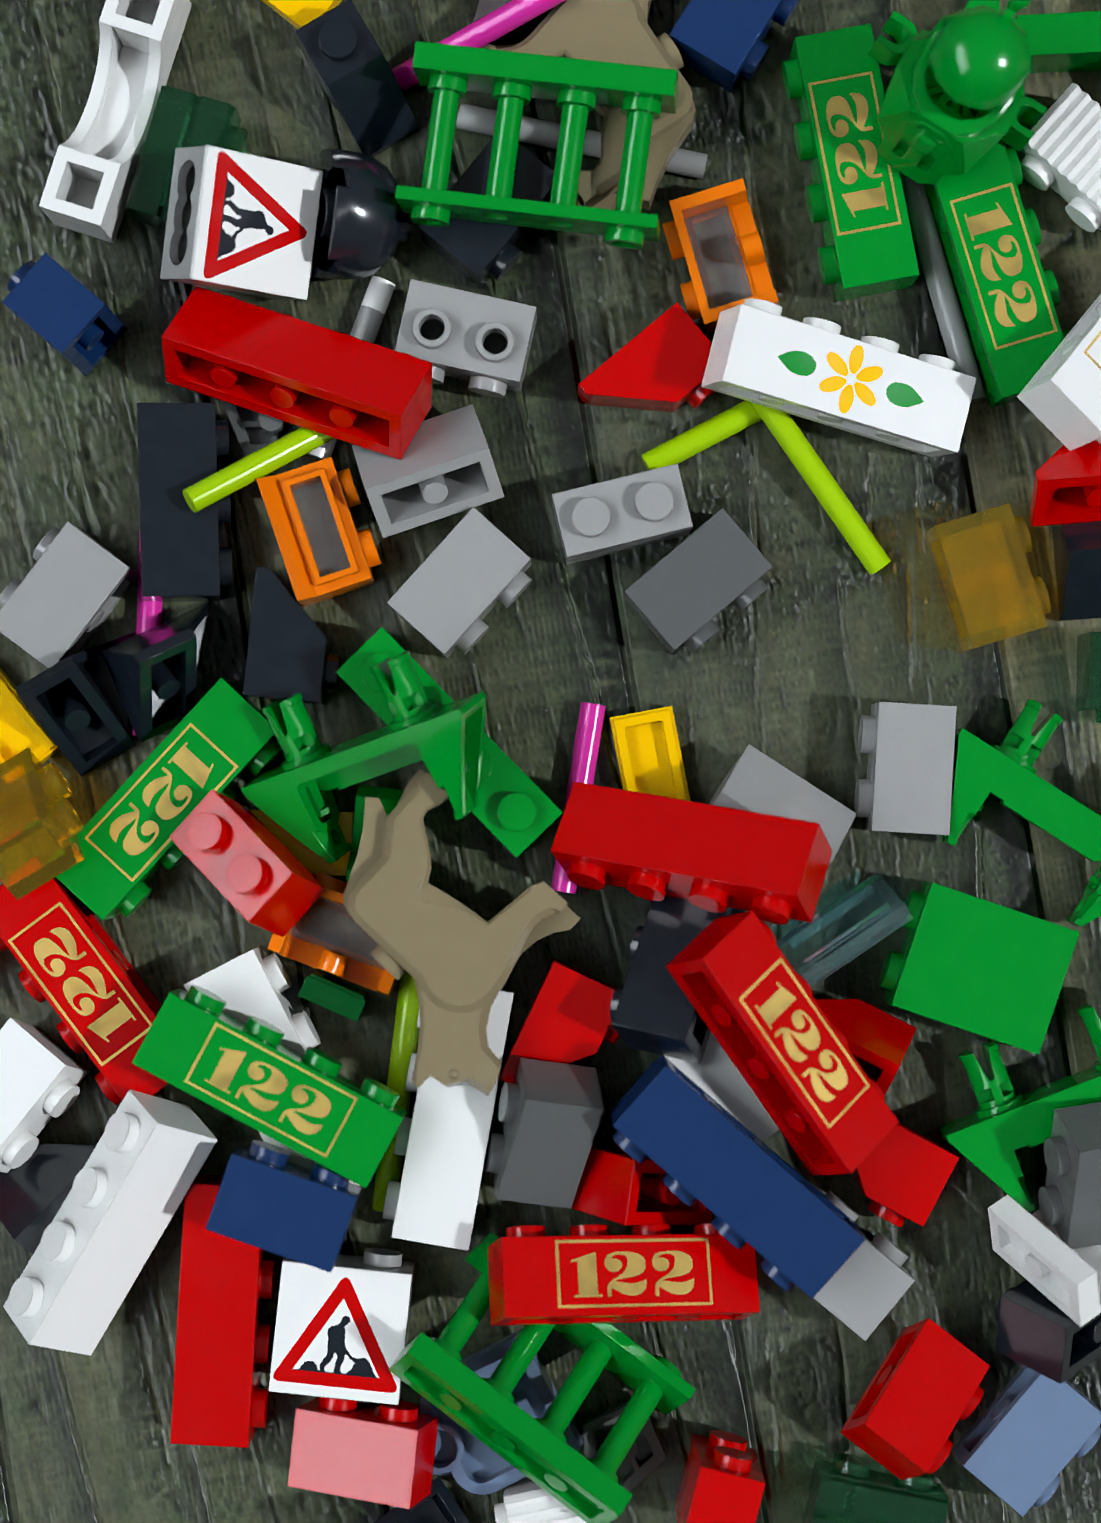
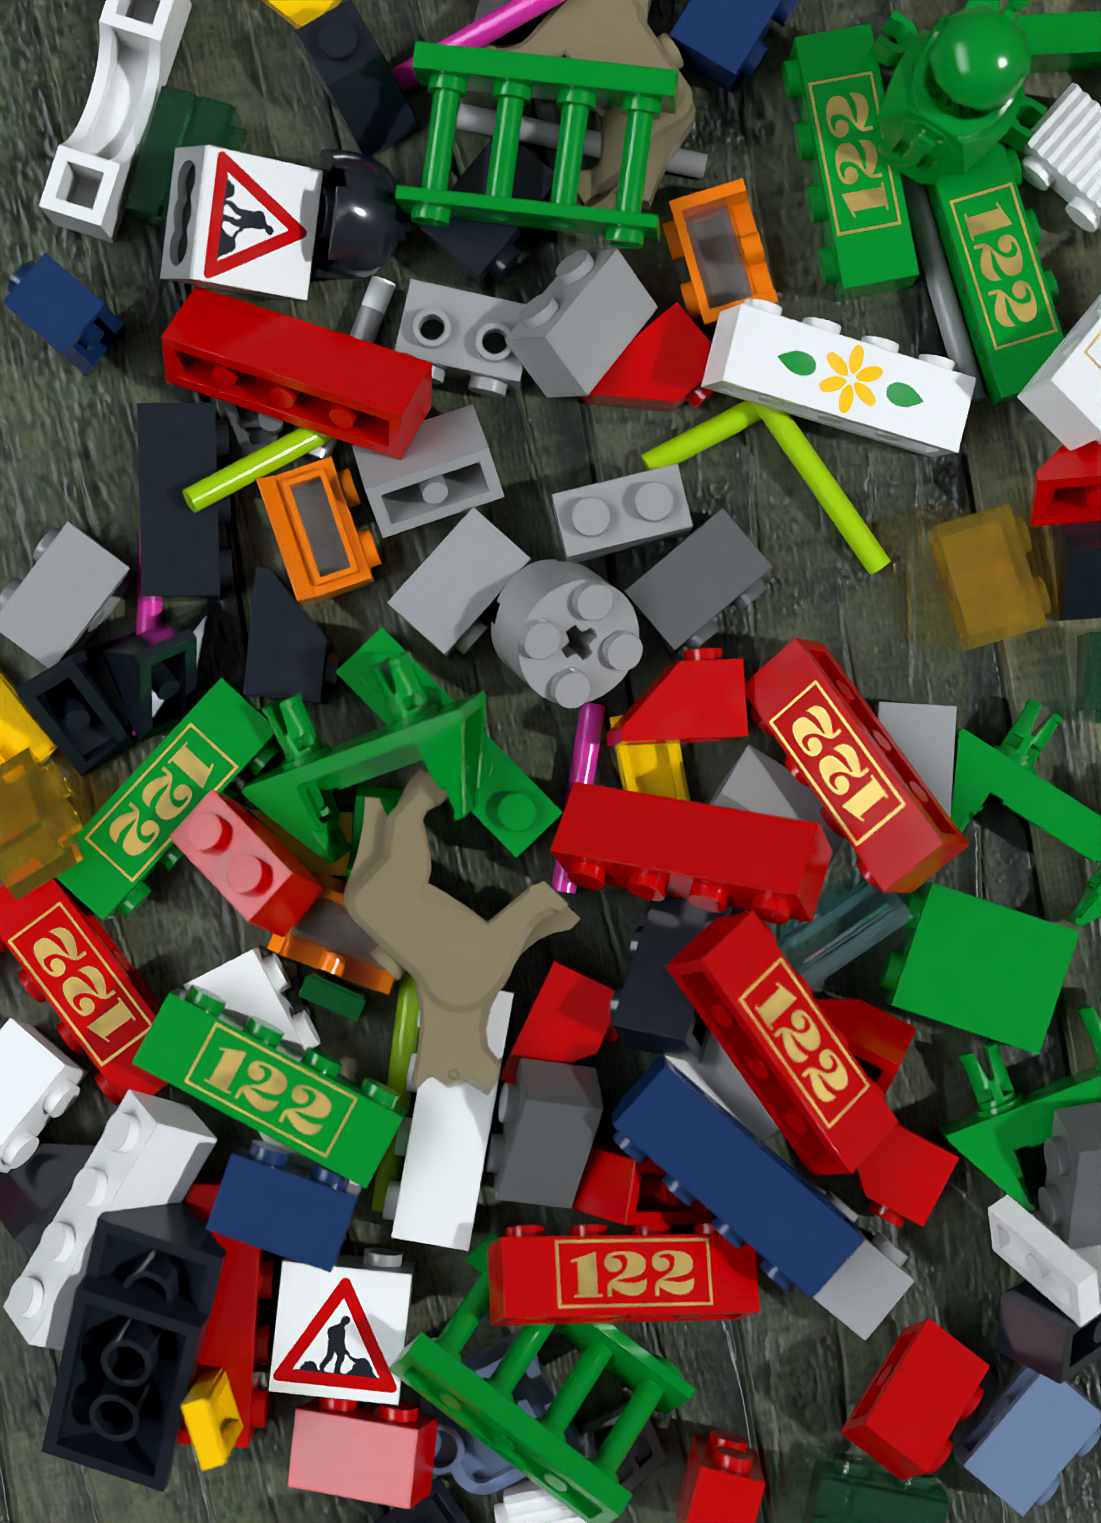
none -> black slope [41,1202,227,1492]
none -> yellow tile [181,1368,244,1471]
none -> light grey brick [491,559,643,708]
none -> light grey brick [504,248,658,398]
none -> red slope [607,648,748,747]
none -> red brick [745,638,970,893]

